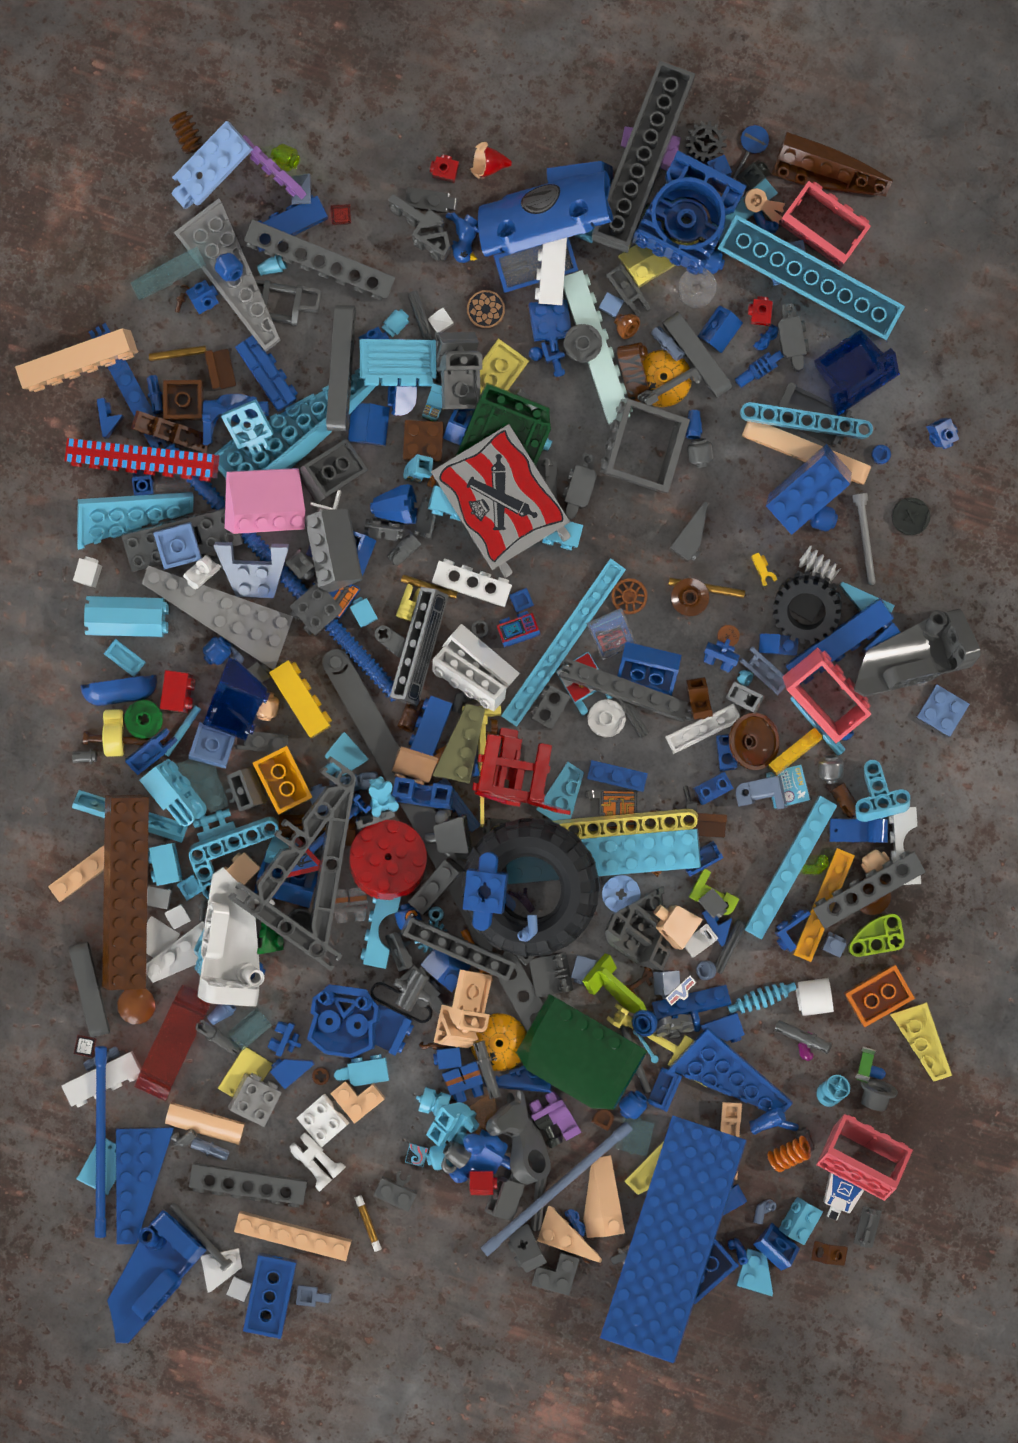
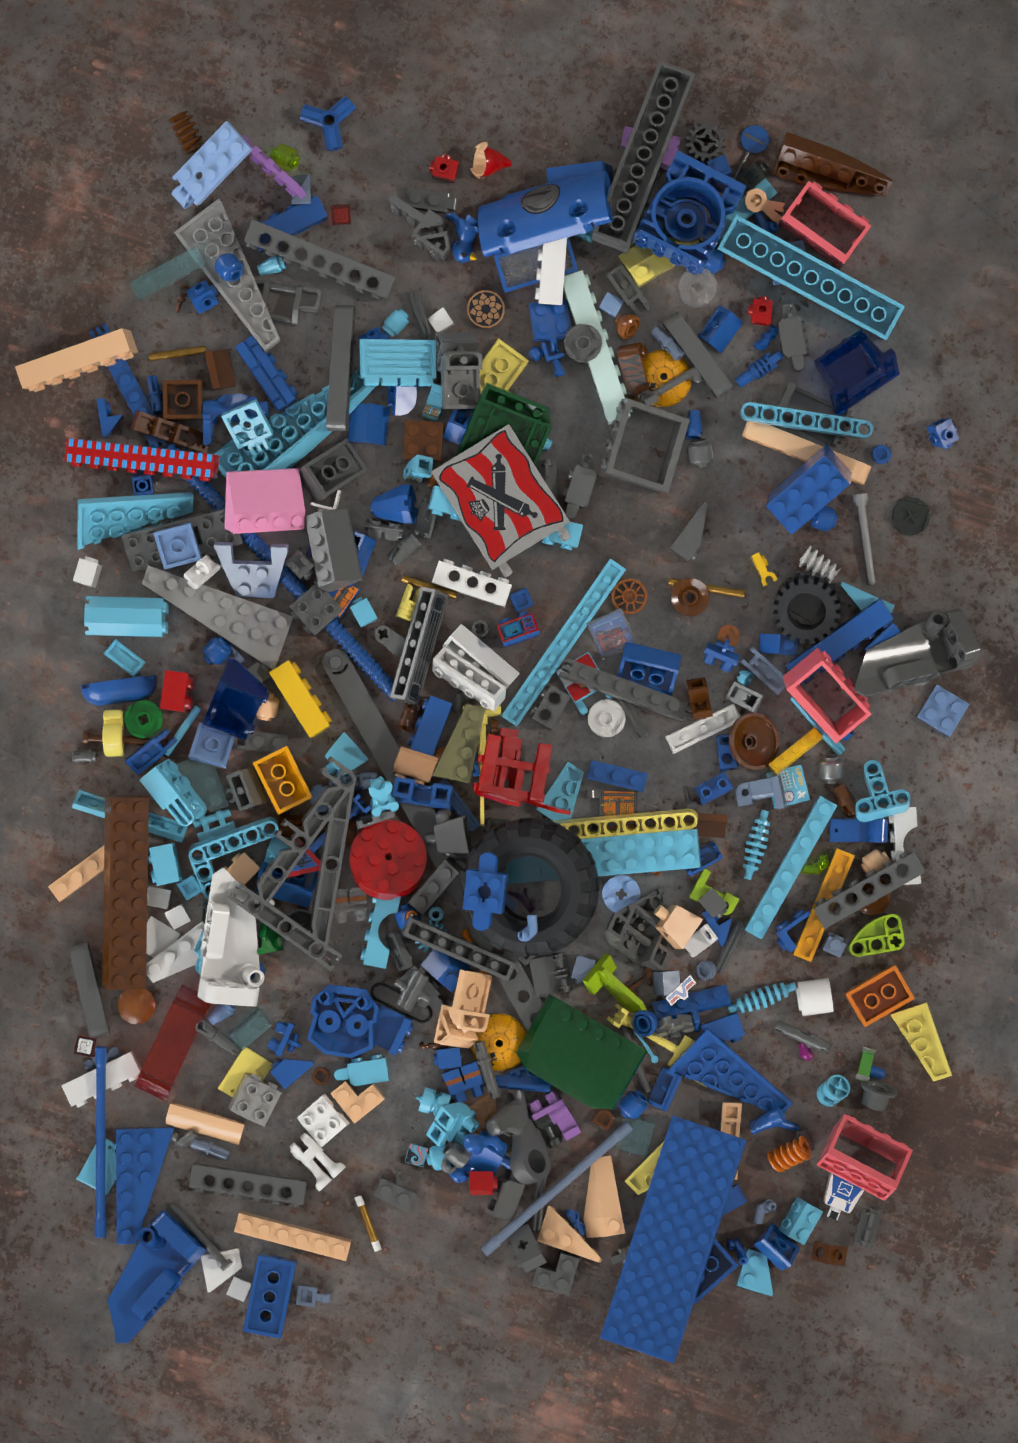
none -> blue piece [299,96,356,151]
none -> medium azure piece [743,810,770,880]

